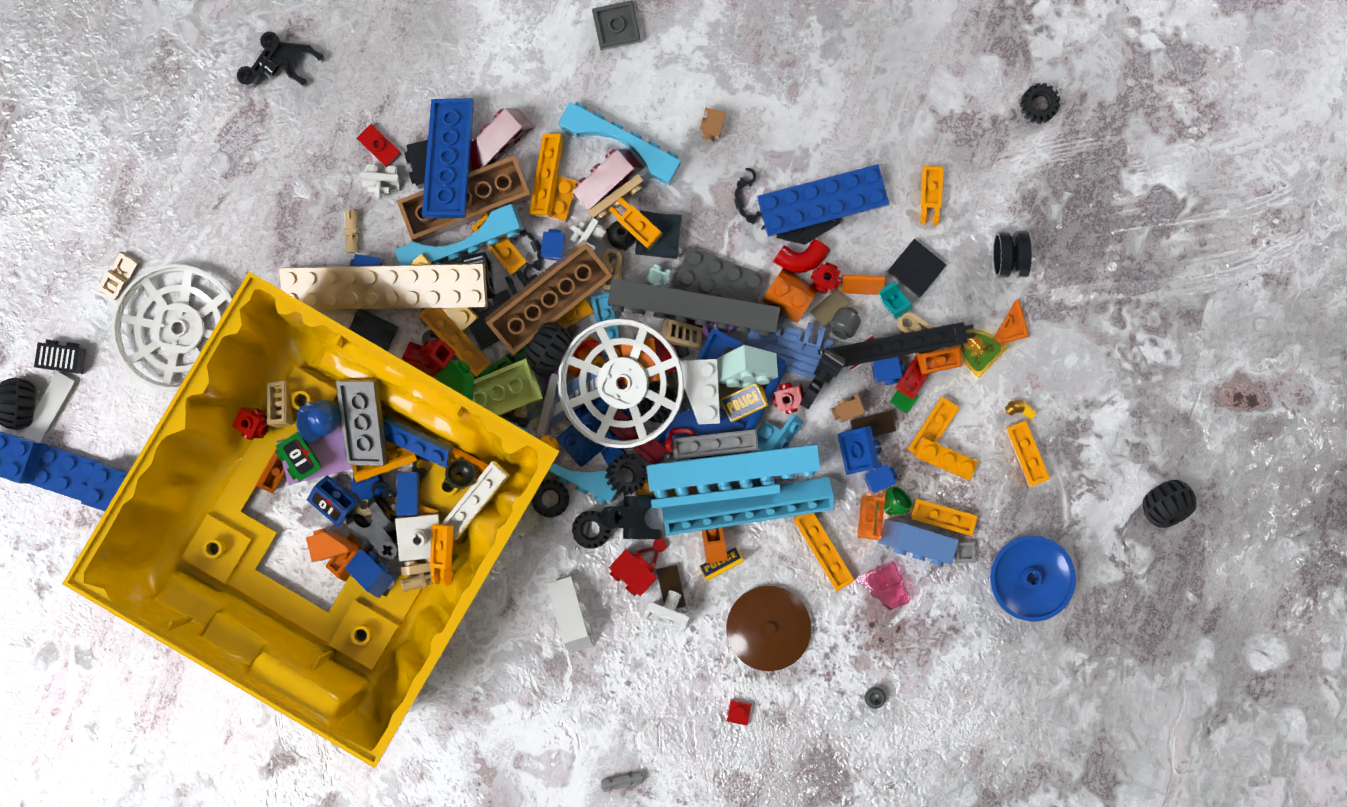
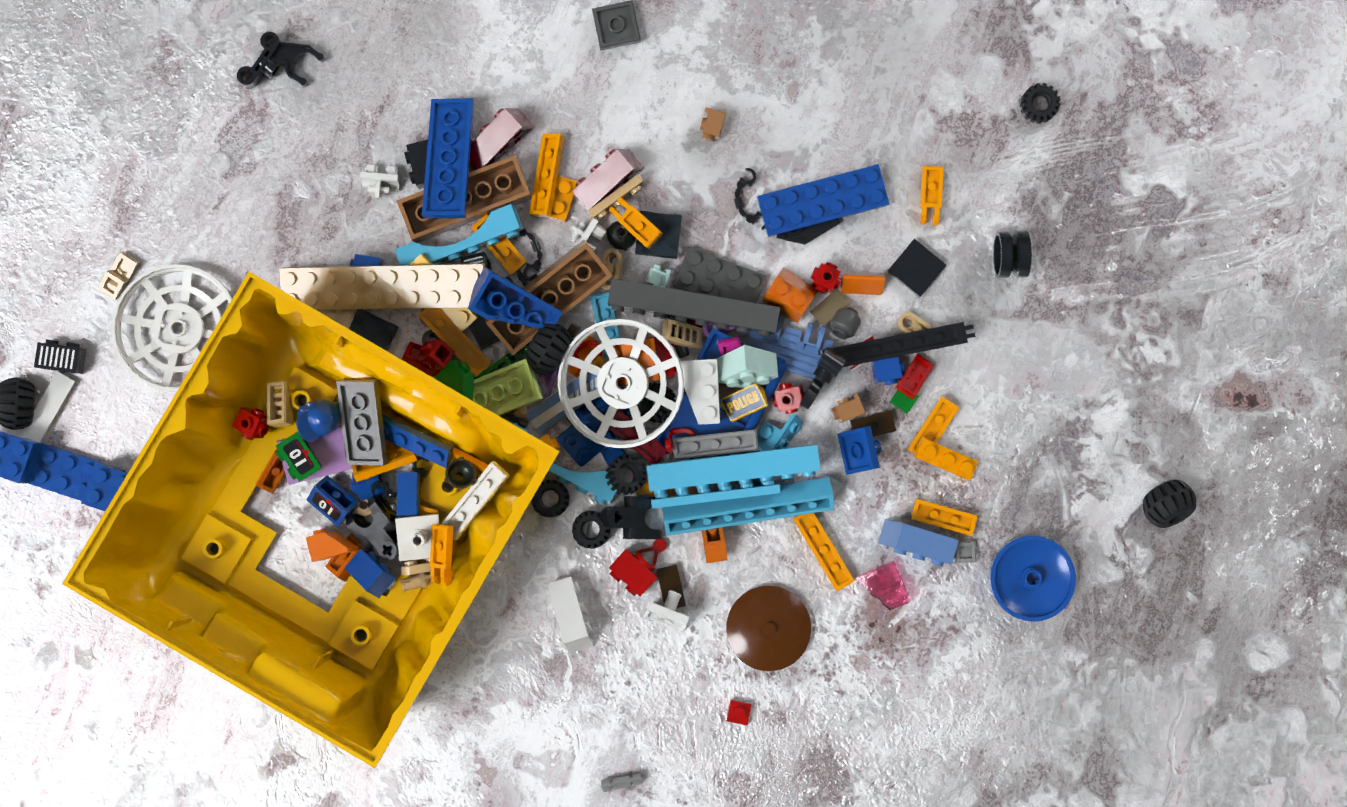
tan pin [343,210,360,253] -> none
red plate [356,124,402,167] -> none
light grey tile [535,373,559,437] -> none
blue brick [541,229,565,261] -> none
light orange plate [554,299,594,330] -> none
medium azure arch [558,102,681,186] -> none
clear smoke slope [666,369,692,413] -> none
slope [699,547,744,581] -> none
red cylinder [773,239,831,273] -> none
clear orange tile [856,495,885,540] -> none
blue brick [863,462,898,494] -> none
dark grey plate [864,687,886,709] -> none
teal bracket [878,281,913,320] -> none
green piece [883,486,913,516] -> none
orange slope [916,345,962,374] -> none
clear yellow shield [959,329,1008,378] -> none
orange tile [993,299,1030,345] -> none
arm [1005,400,1037,420] -> none
light orange plate [1005,420,1050,487] -> none
none -> blue wedge [468,267,563,328]
none -> dark pink tile [718,337,742,356]

